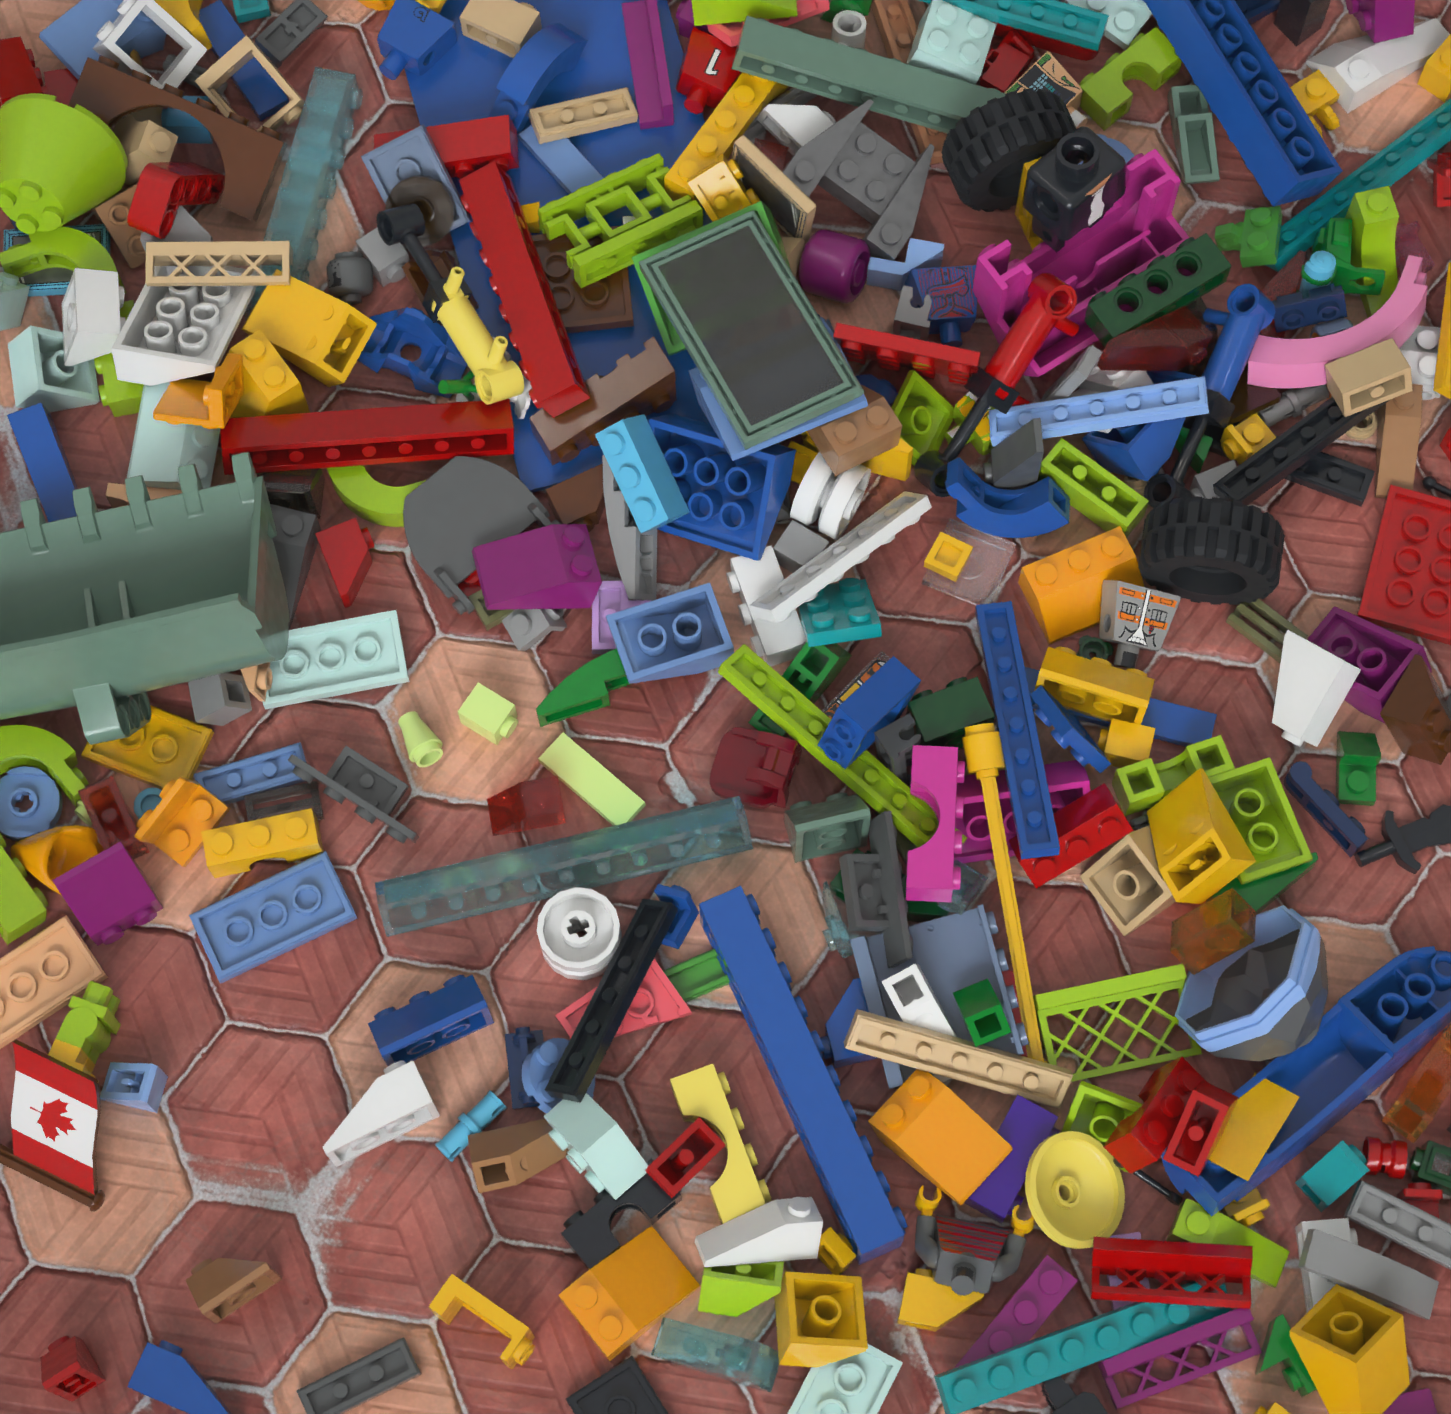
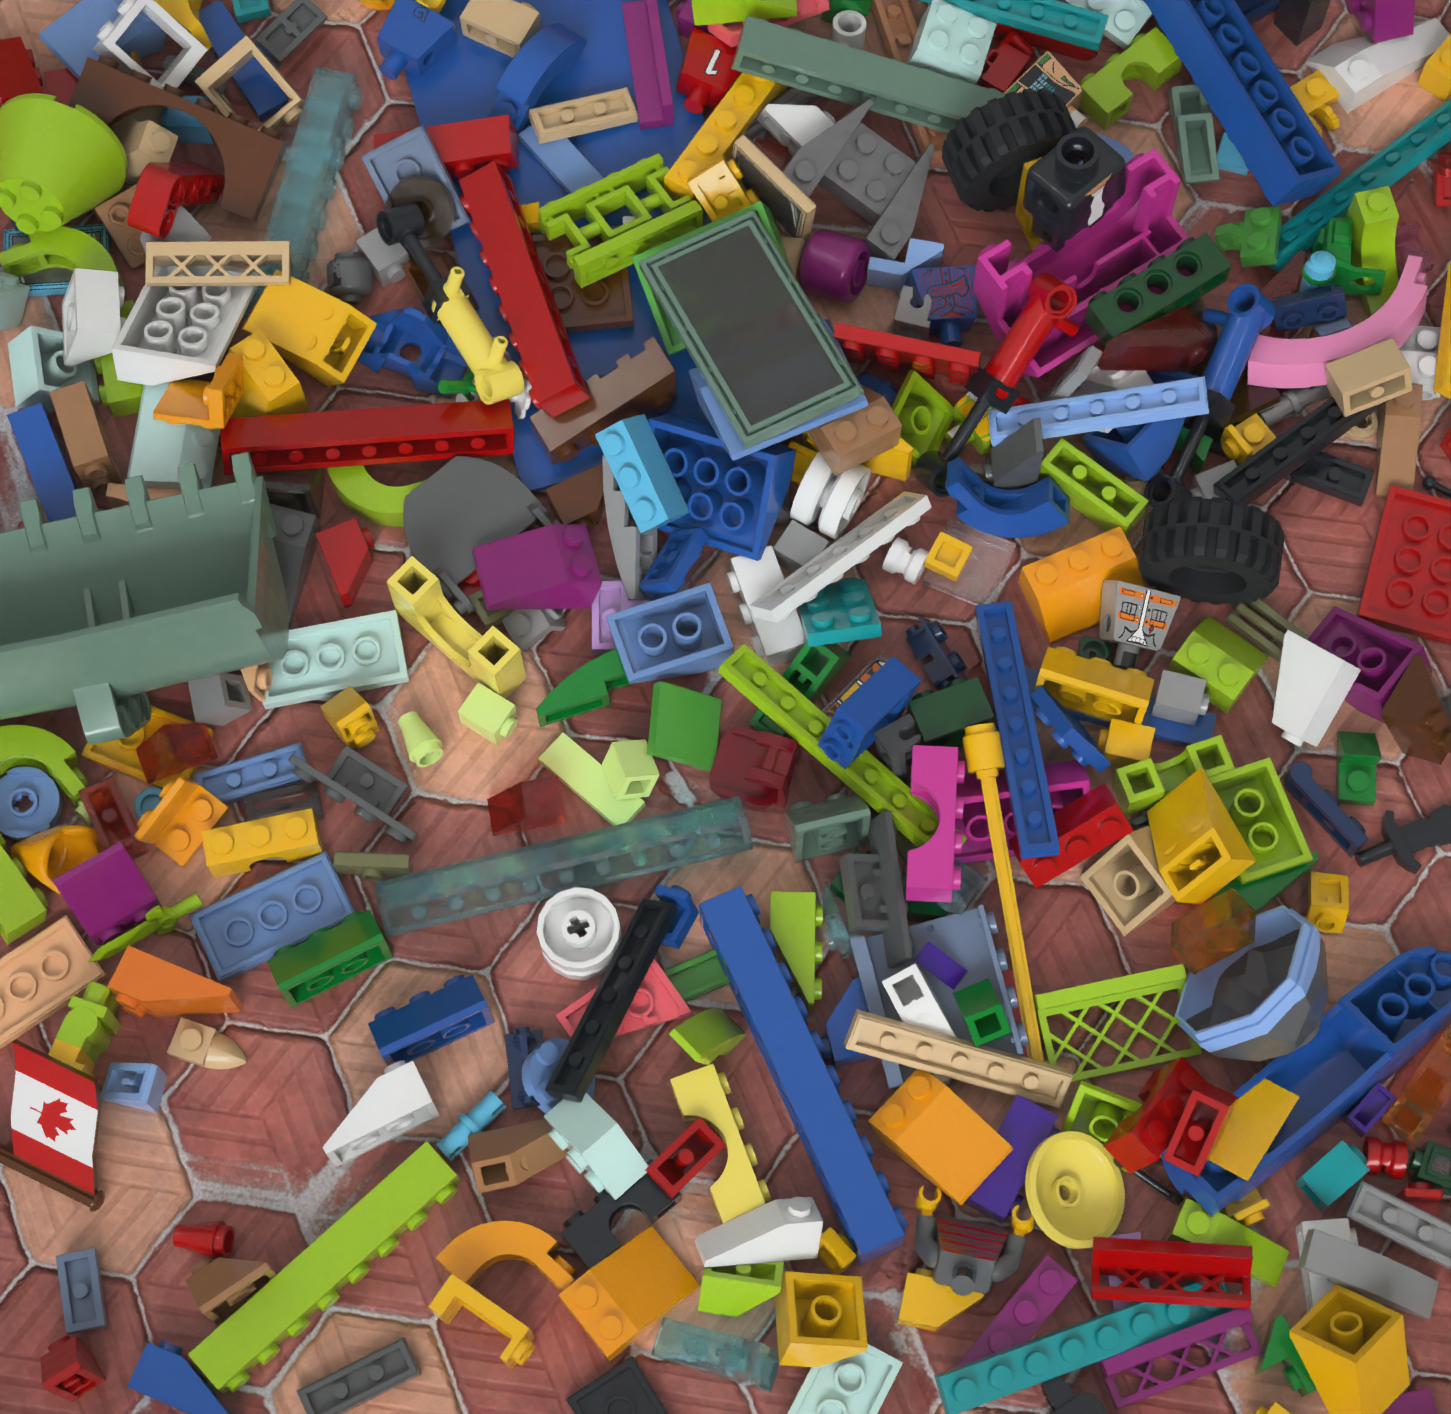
none -> medium nougat window [49,381,123,494]
none -> sand blue plate [56,1248,108,1335]
none -> lime sword [88,892,203,962]
none -> orange slope [108,945,244,1018]
none -> clear red slope [135,723,218,784]
none -> tan plate [167,1017,247,1070]
none -> red cone [173,1221,234,1260]
none -> lime brick [188,1141,461,1394]
none -> green slope [267,910,393,1008]
none -> yellow slope [320,686,380,750]
none -> olive plate [333,851,413,881]
none -> light yellow arch [386,556,527,699]
none -> light orange arch [436,1221,575,1292]
none -> yellowish green brick [602,739,660,800]
none -> blue bracket [639,527,709,601]
none -> bright green tile [647,681,722,771]
none -> lime slope [669,1008,747,1065]
none -> lime slope [770,891,823,1012]
none -> white wheel [882,537,929,585]
none -> dark blue hinge [906,616,968,690]
none -> dark purple piece [914,941,967,990]
none -> light grey brick [1151,669,1210,726]
none -> lime slope [1168,616,1269,714]
none -> medium azure tile [1217,132,1249,176]
none -> yellow bracket [1306,871,1349,934]
none -> dark purple piece [1343,1082,1397,1137]

